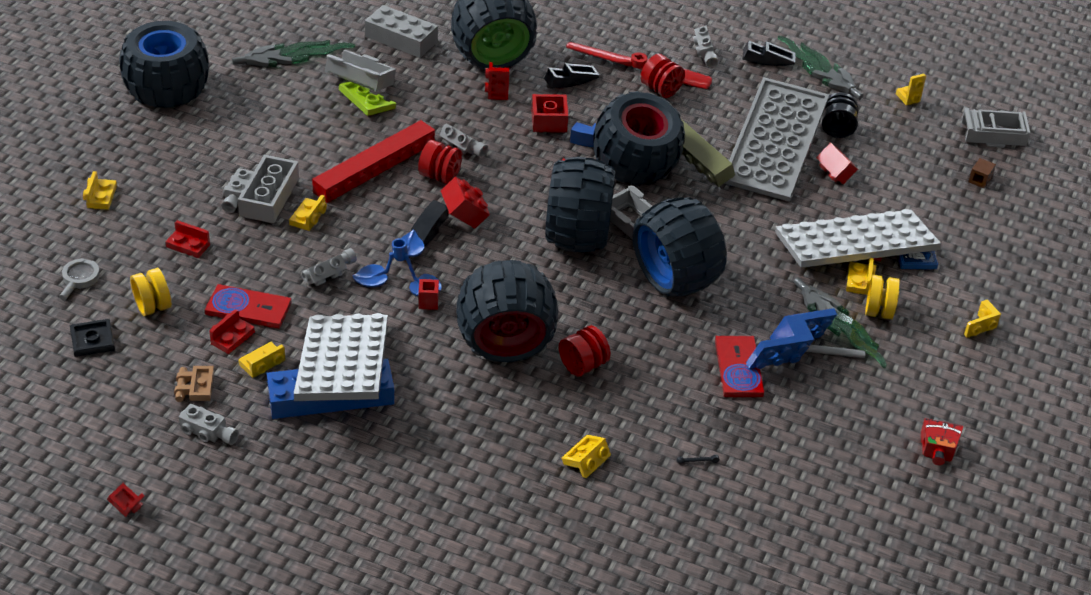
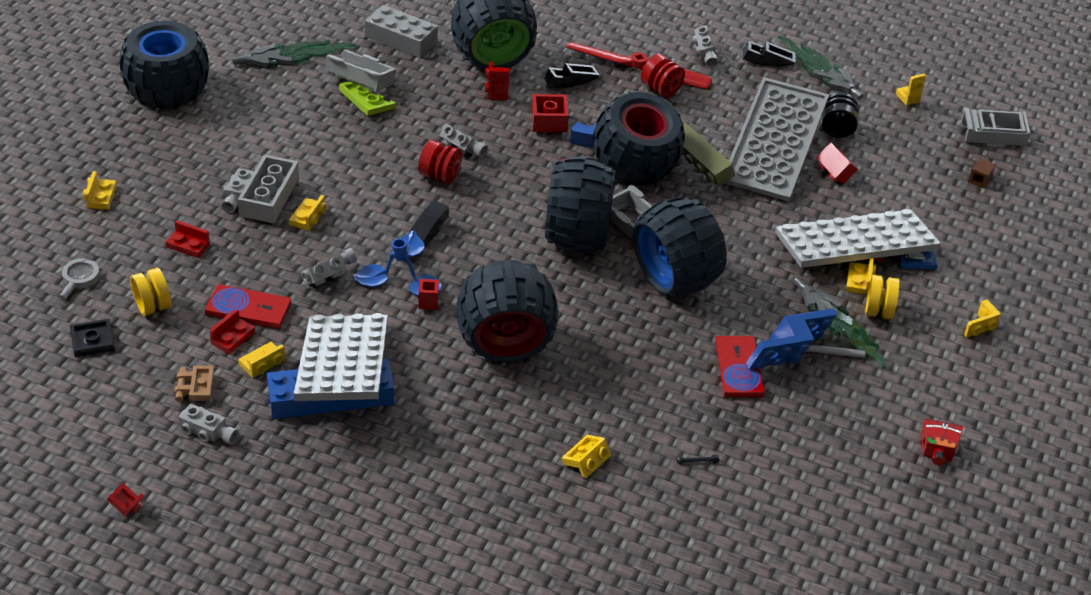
red brick [312,120,435,203] -> none
red brick [441,176,490,229] -> none
red wheel [558,325,611,377] -> none

